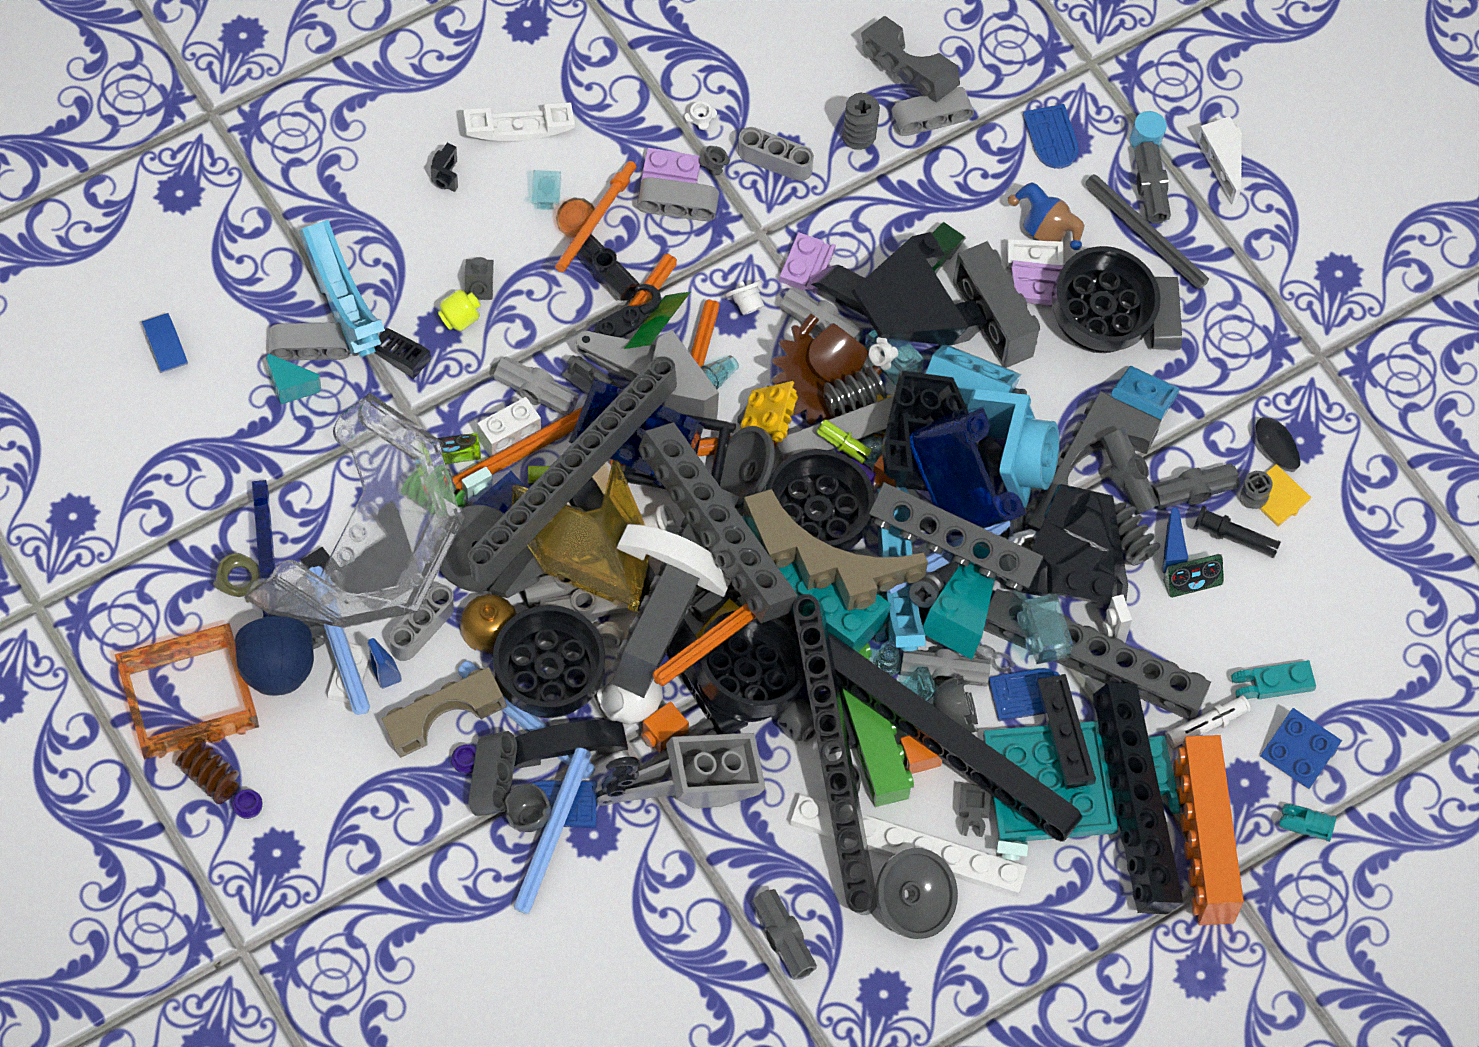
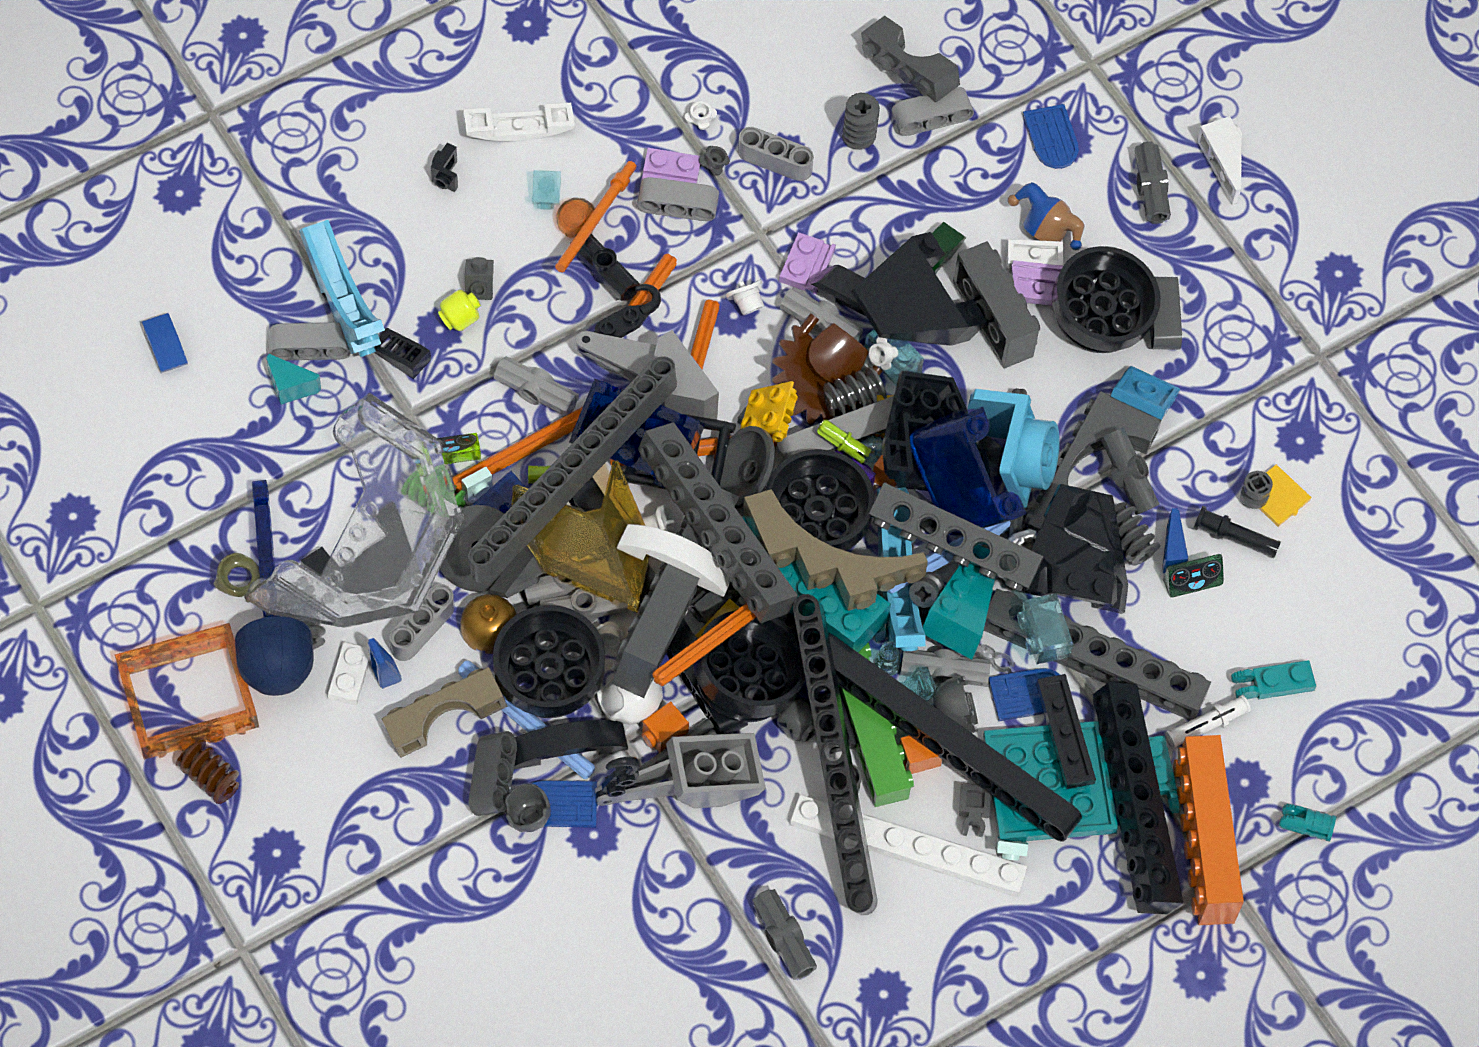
dark purple plate [232,789,263,819] -> none
light blue axle [307,566,370,715] -> none
dark purple plate [451,744,477,774] -> none
white brick [477,397,541,456] -> none
light blue axle [514,747,591,914] -> none
dark grey hinge [562,355,623,406] -> none
green sticker [624,291,692,349] -> none
clear light blue cone [701,355,739,389] -> none
dark grey dish [876,848,958,939] -> none
medium azure slope [926,345,1021,407] -> none
dark grey axle [1085,174,1209,289] -> none
white plate [1103,595,1132,643] -> none
medium azure piece [1130,111,1167,149] -> none
dark grey piece [1152,463,1240,510] -> none
black arm [1255,417,1301,472] -> none
blue hinge [1260,708,1342,789] -> none

